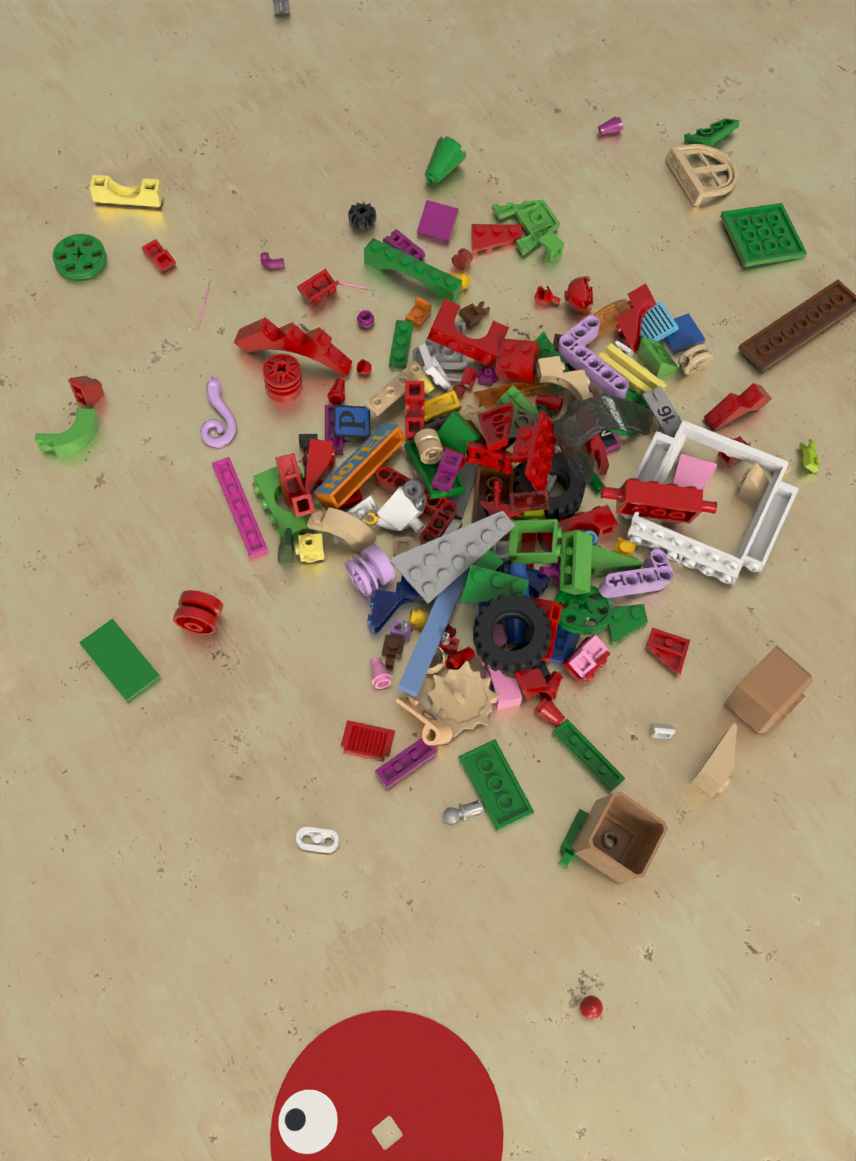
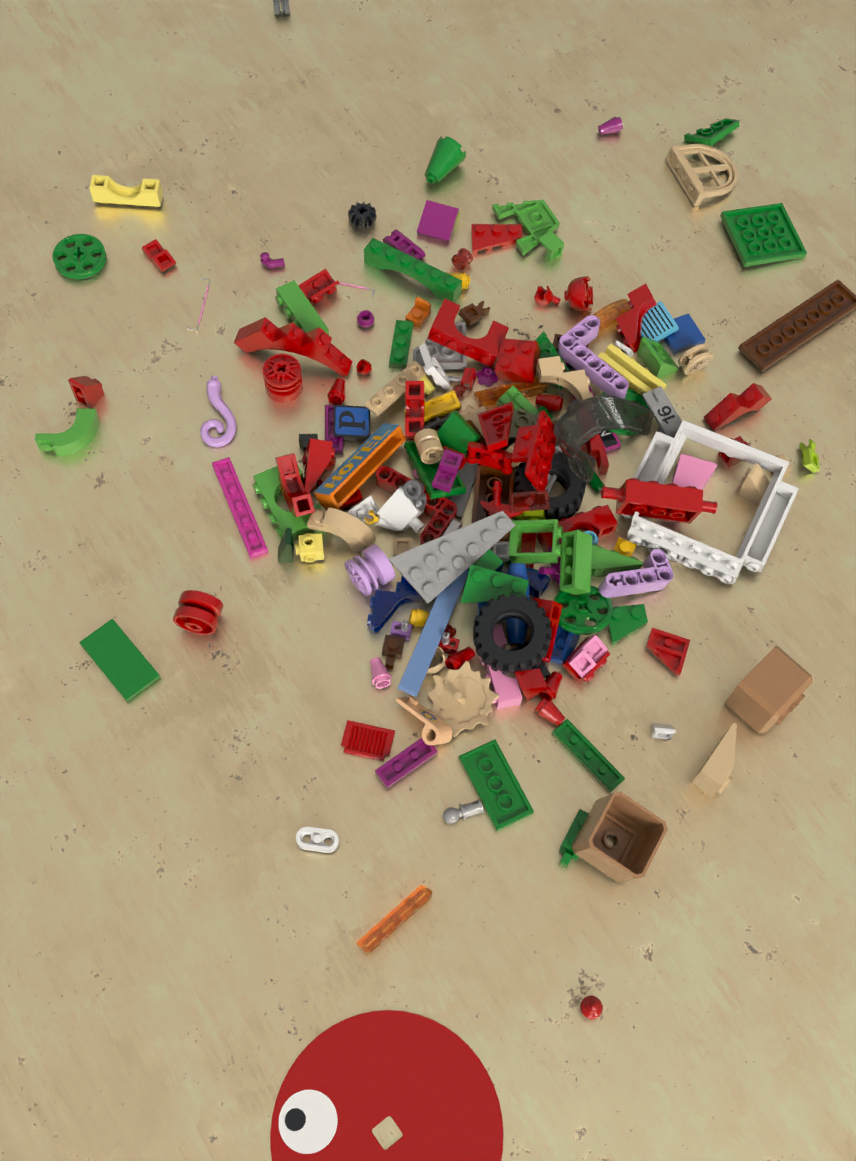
none -> bright green brick [275,280,329,335]
none -> clear orange slope [356,885,433,956]

